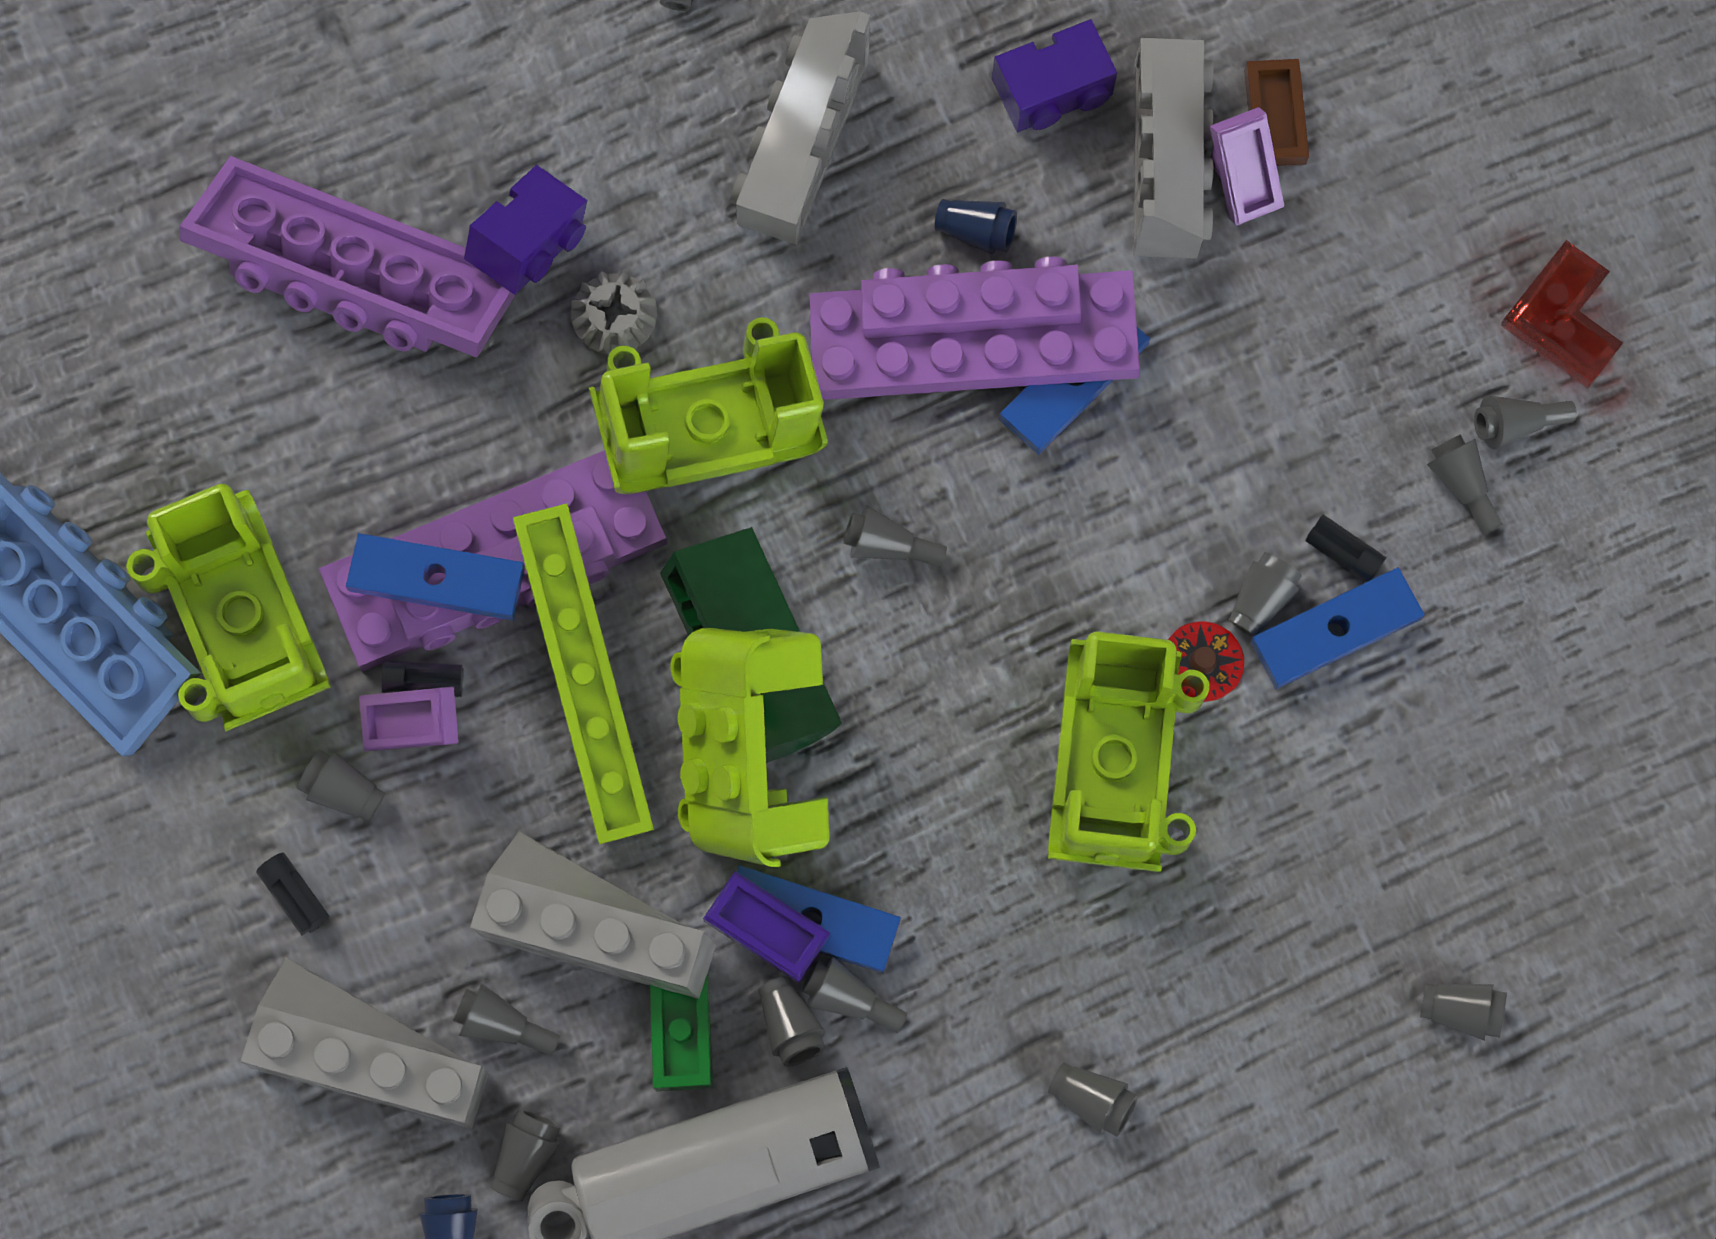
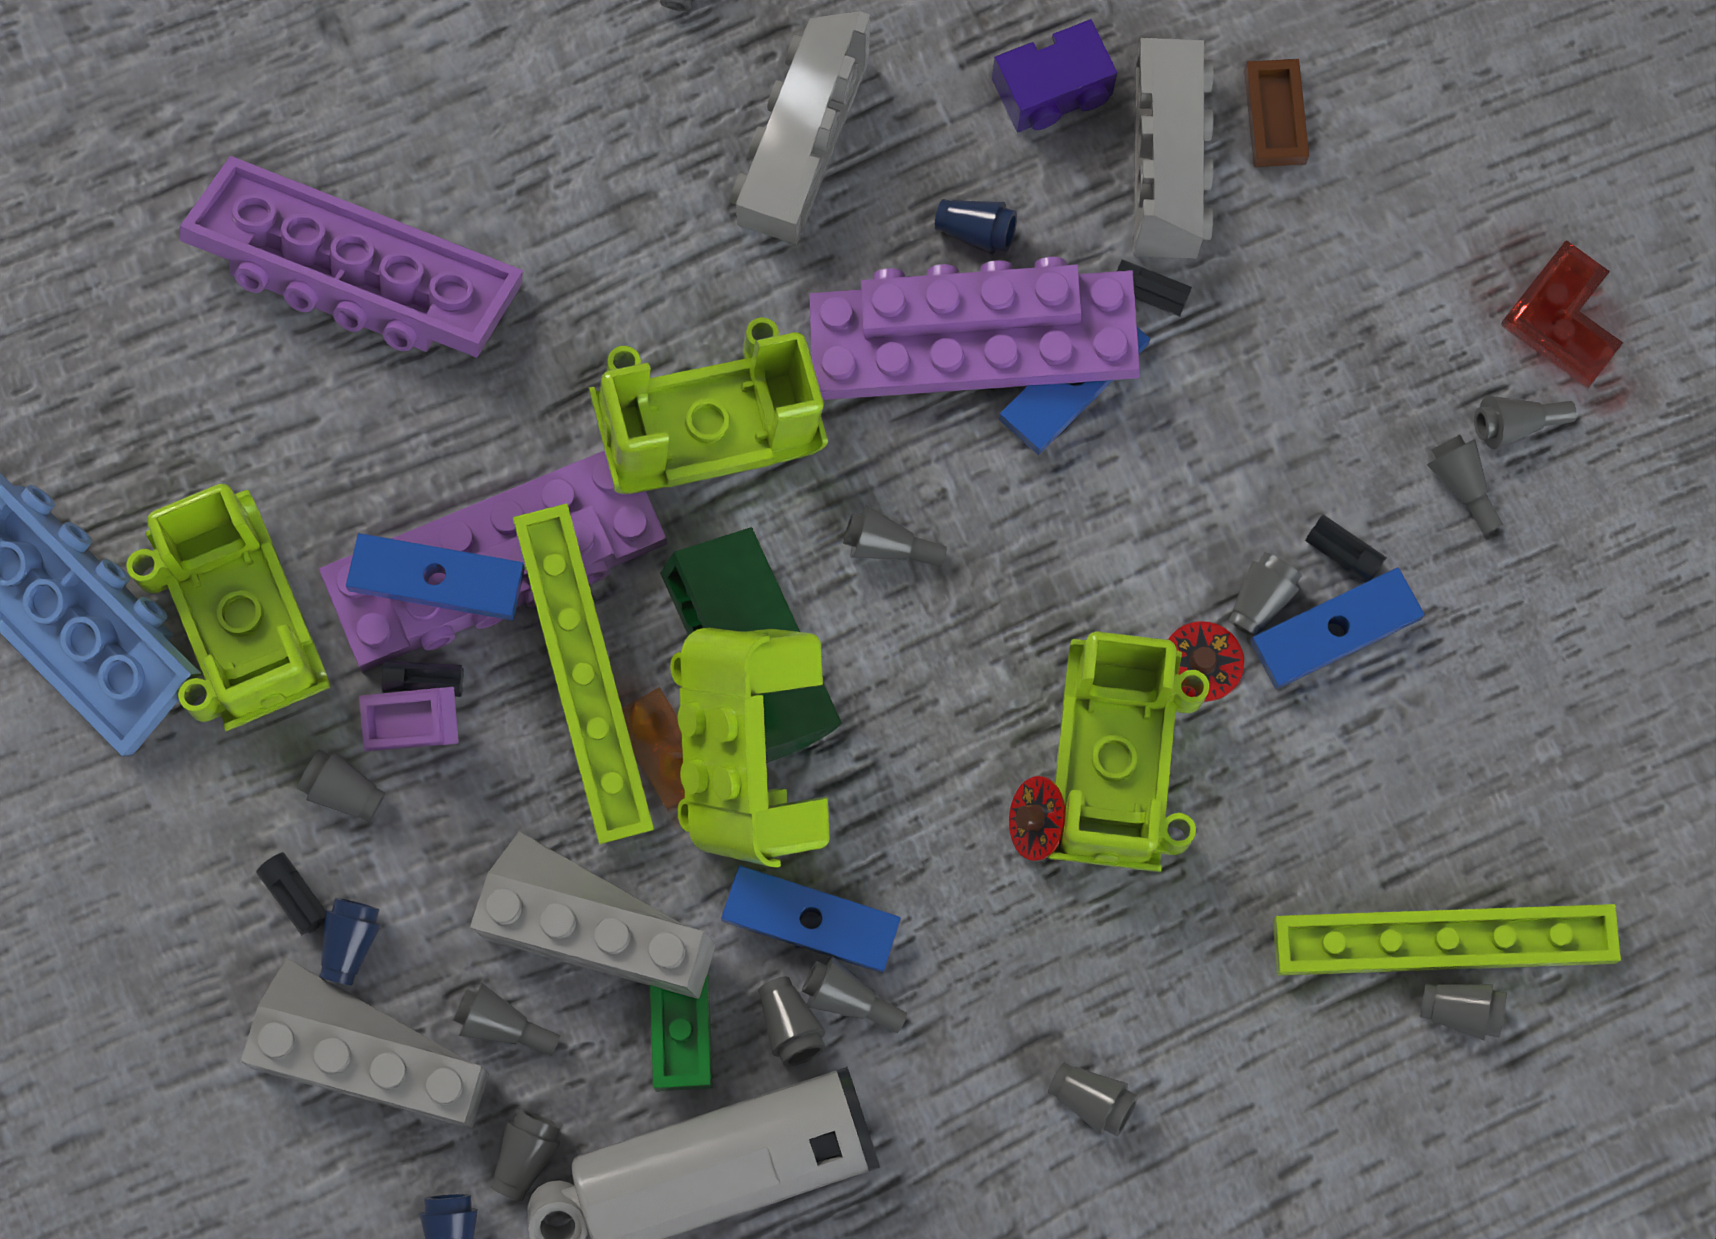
dark purple brick [464,165,588,295] -> none
light grey gear [571,270,657,354] -> none
dark purple tile [703,871,830,983] -> none
tile [1210,107,1284,226] -> none
none -> dark blue cone [319,898,381,985]
none -> clear orange tile [622,687,685,813]
none -> piece [1009,776,1066,861]
none -> black piece [1117,259,1192,317]
none -> lime plate [1273,904,1621,976]

